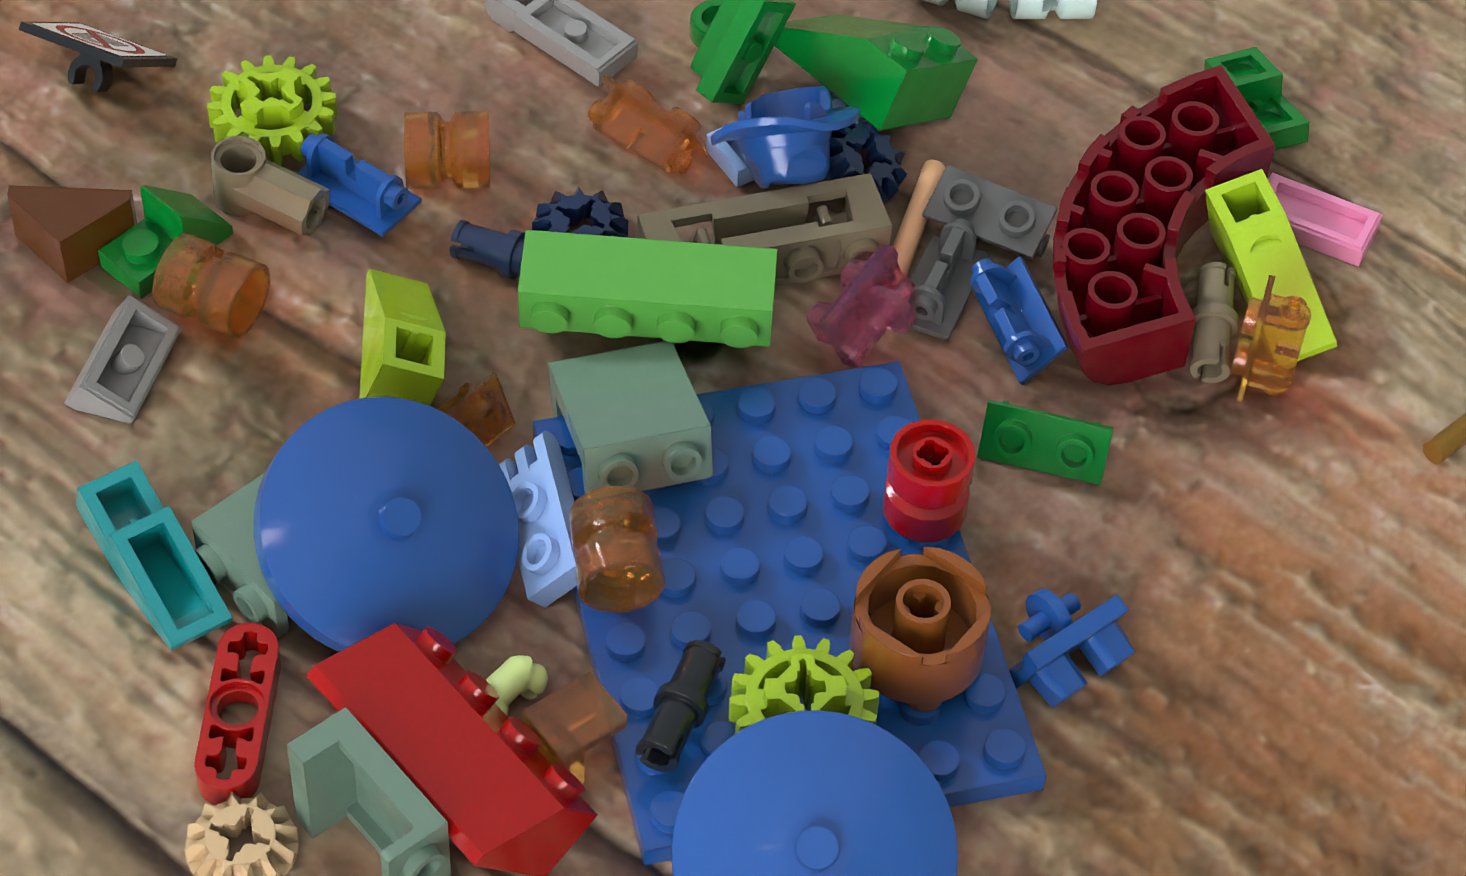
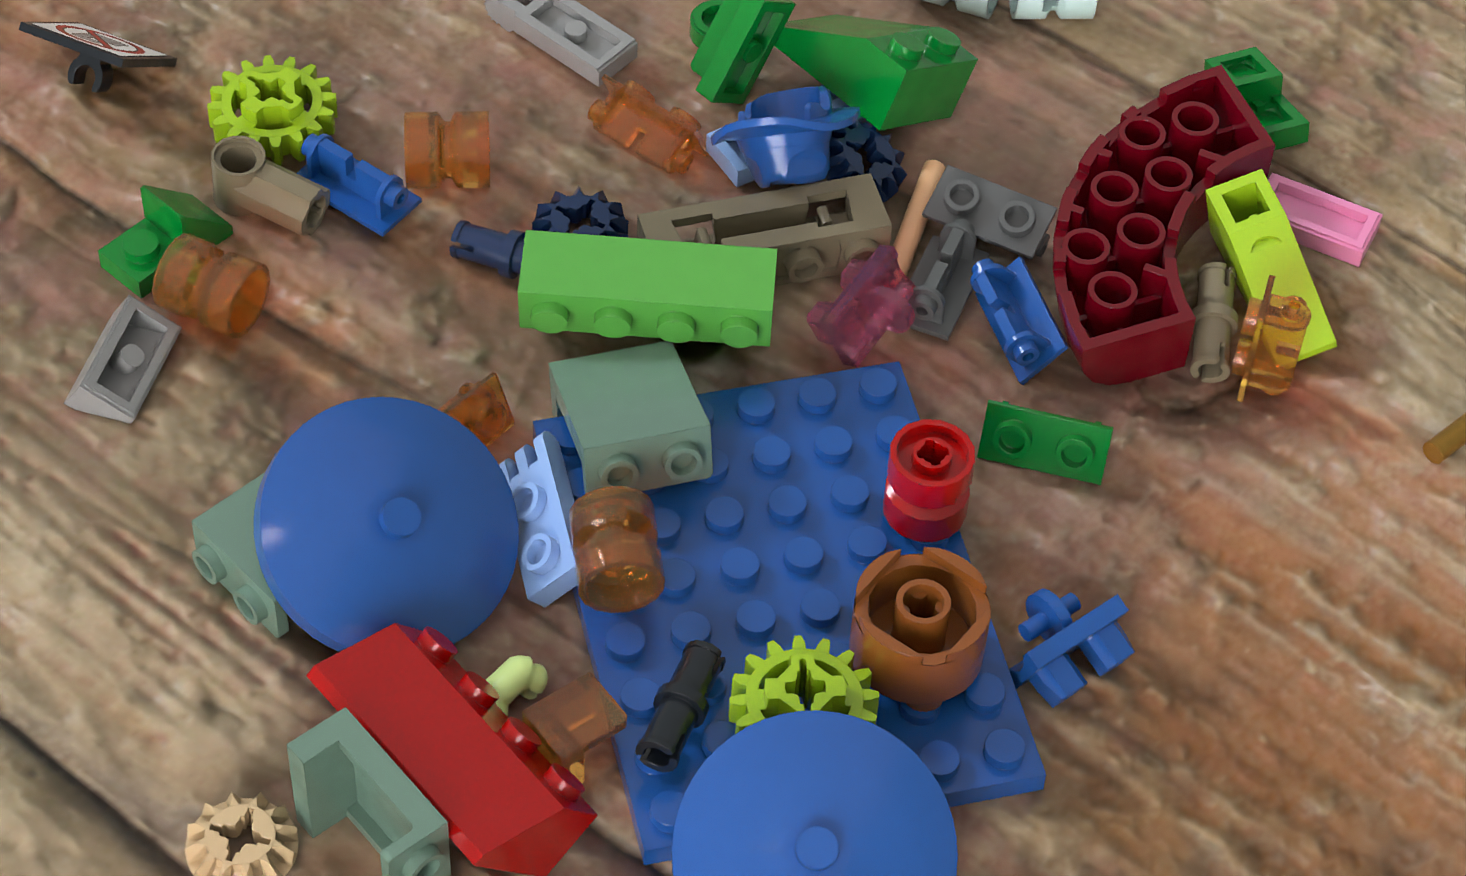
reddish brown slope [7,185,137,283] -> none
teal slope [76,460,233,651] -> none
red beam [194,623,281,805] -> none
lime slope [359,268,446,406] -> none

